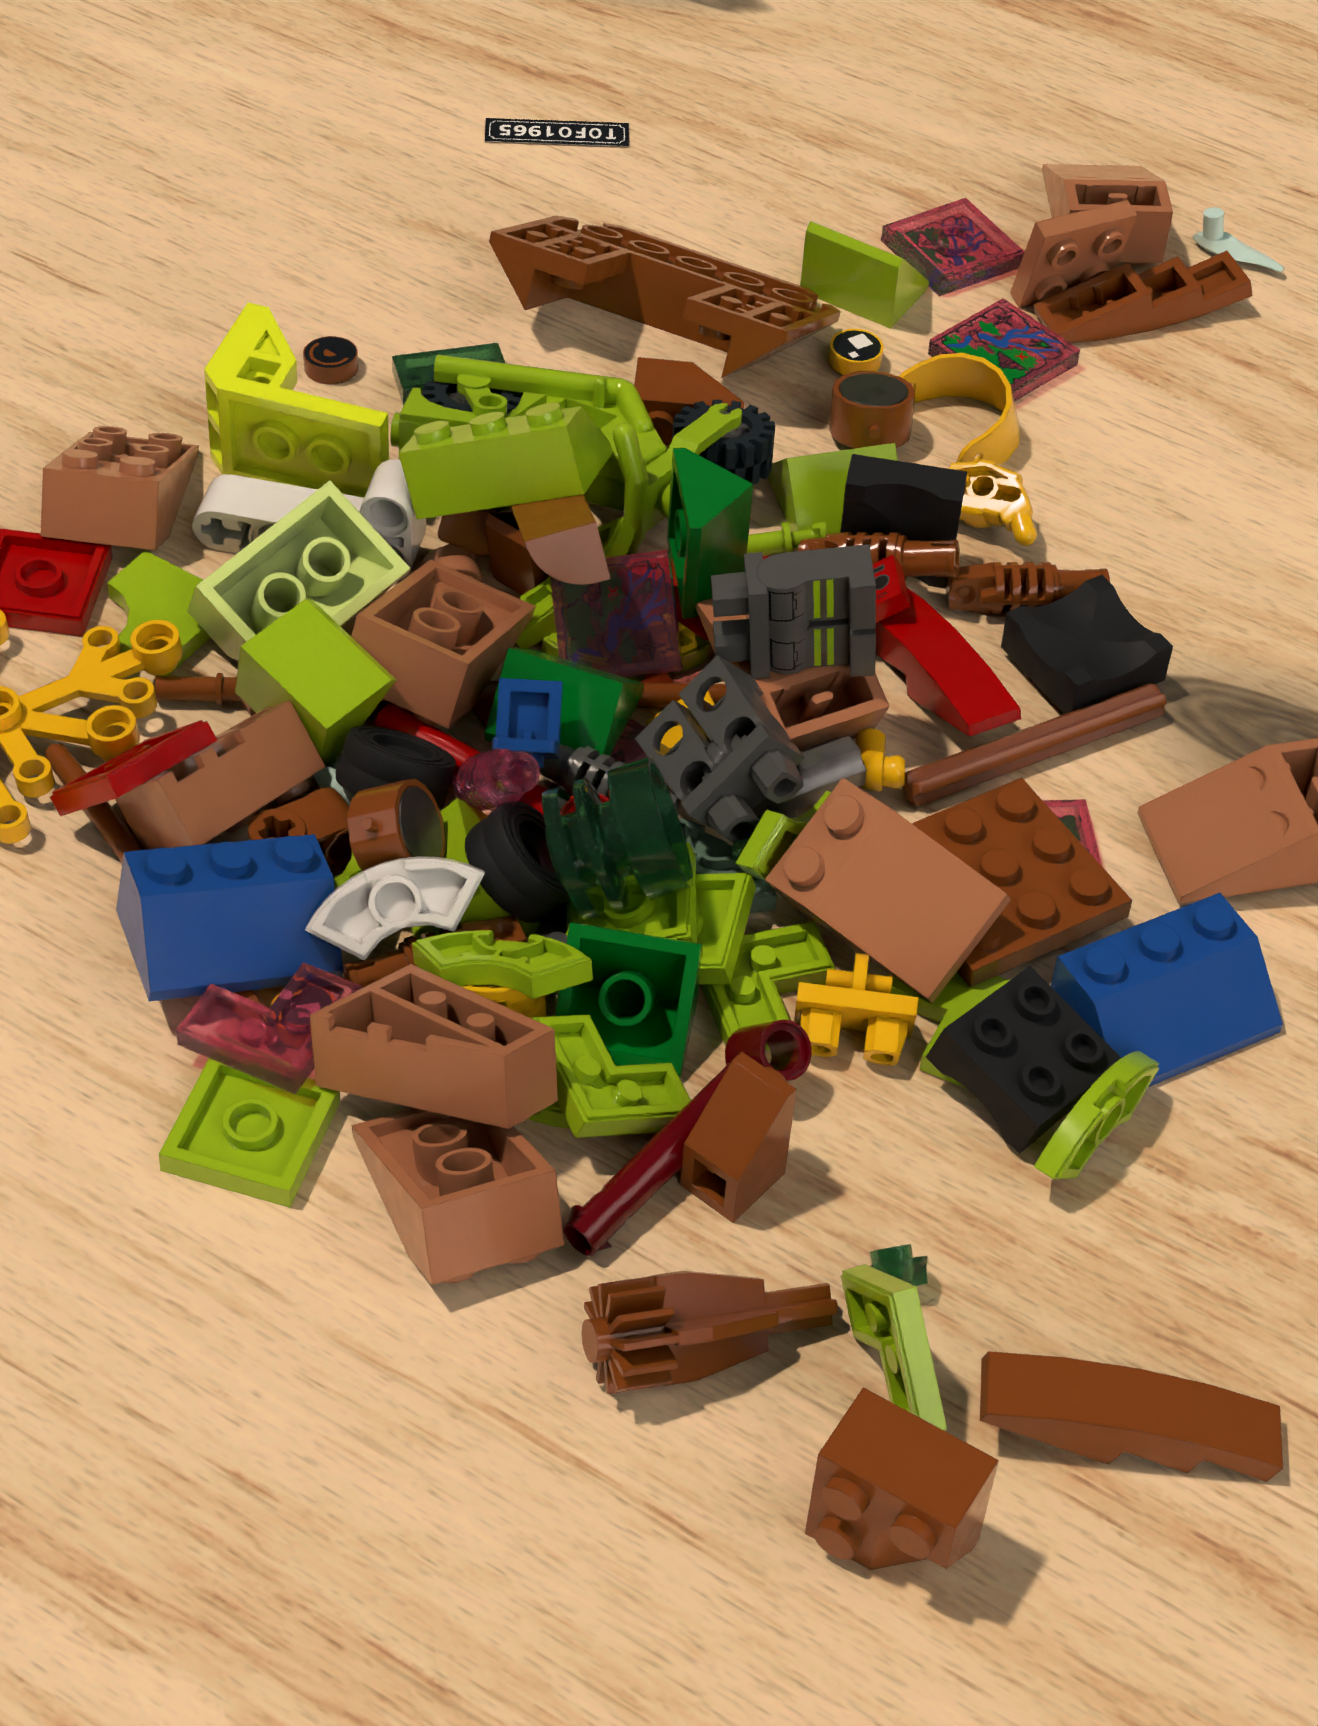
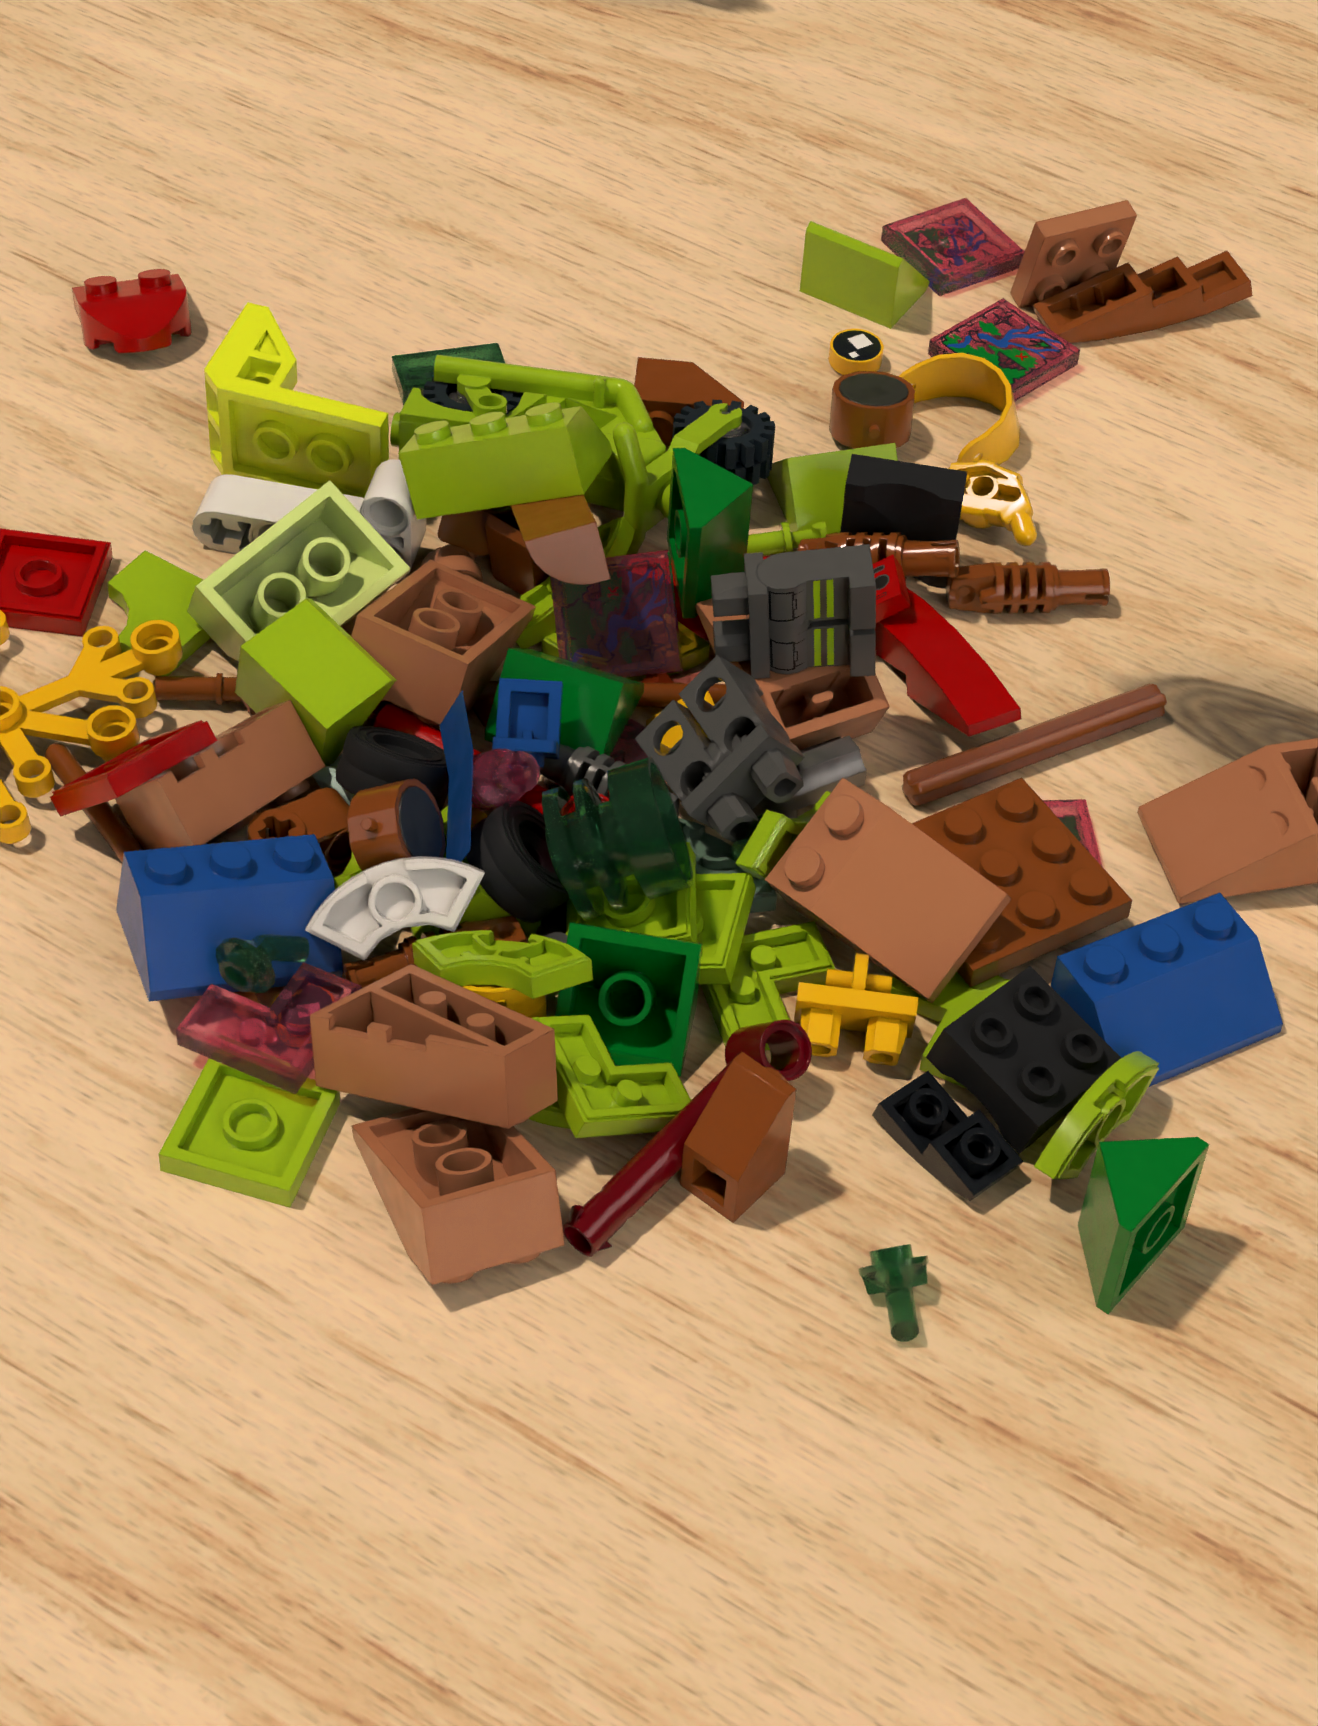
nougat slope [41,426,199,551] -> none
tile [303,336,359,384] -> none
black sticker [485,118,629,147] -> none
dark orange slope [489,216,841,378] -> none
dark orange piece [581,1271,838,1394] -> none
dark orange slope [805,1387,999,1570] -> none
lime tile [841,1264,947,1430] -> none
yellow arm [855,728,905,792] -> none
dark orange slope [980,1351,1283,1482] -> none
black brick [1001,575,1173,714] -> none
nougat slope [1042,164,1173,265] -> none
light aqua bar [1192,207,1285,273] -> none
none -> red slope [72,269,192,353]
none -> clear green plate [216,934,309,994]
none -> blue sticker [440,690,473,862]
none -> black slope [872,1071,1023,1201]
none -> green slope [1078,1137,1209,1314]

